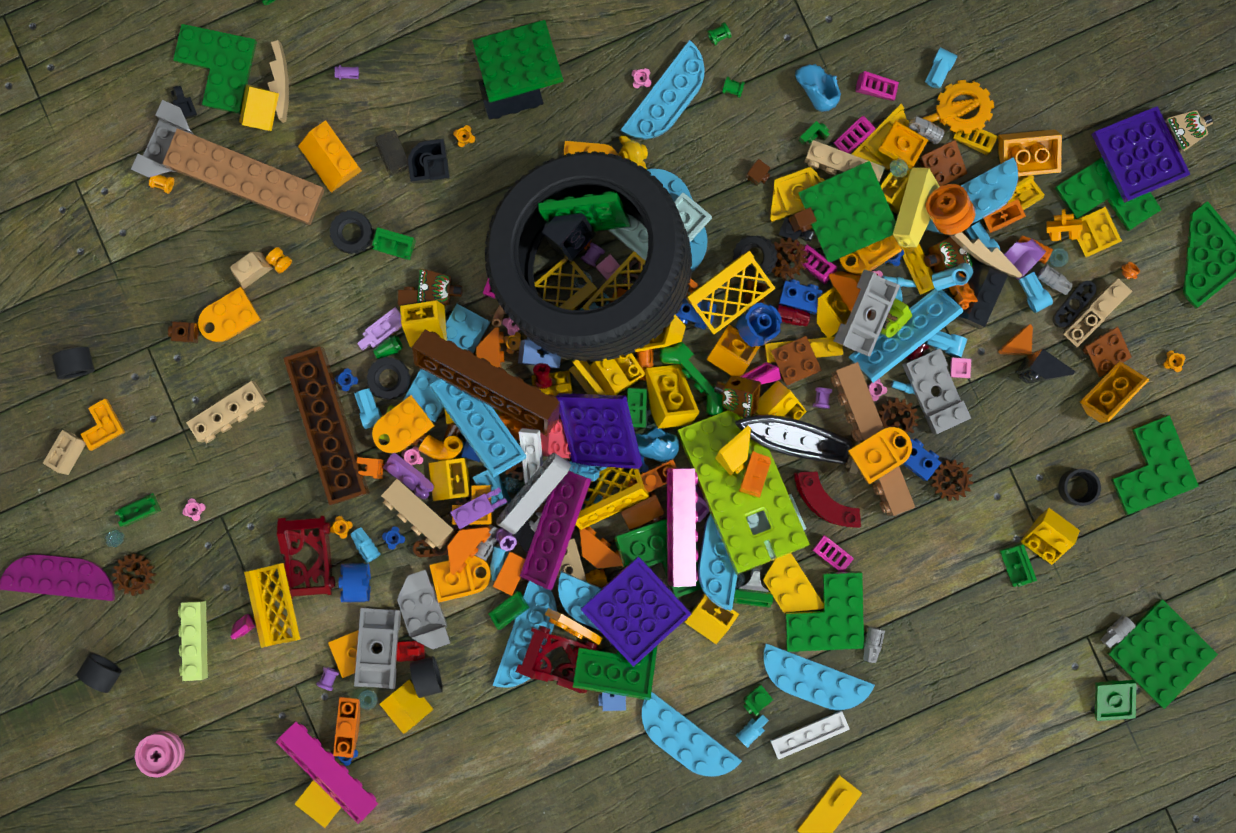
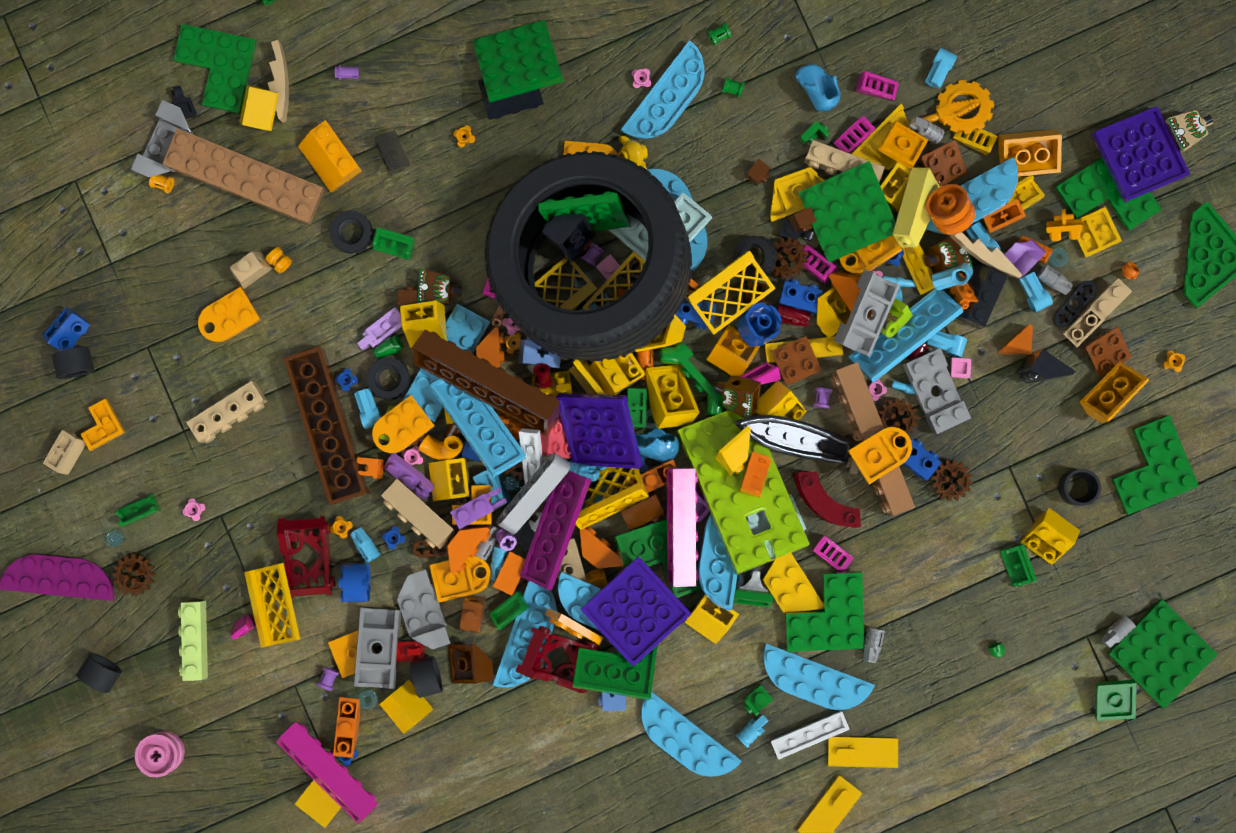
reddish brown brick [168,322,199,344] -> none
black brick [408,139,450,183] -> none
clear light blue plate [890,159,908,177] -> none
none -> blue brick [42,306,90,351]
none -> reddish brown slope [448,644,494,684]
none -> dark orange torso [460,595,486,634]
none -> yellow piece [828,736,898,768]
none -> green hinge [988,642,1005,658]

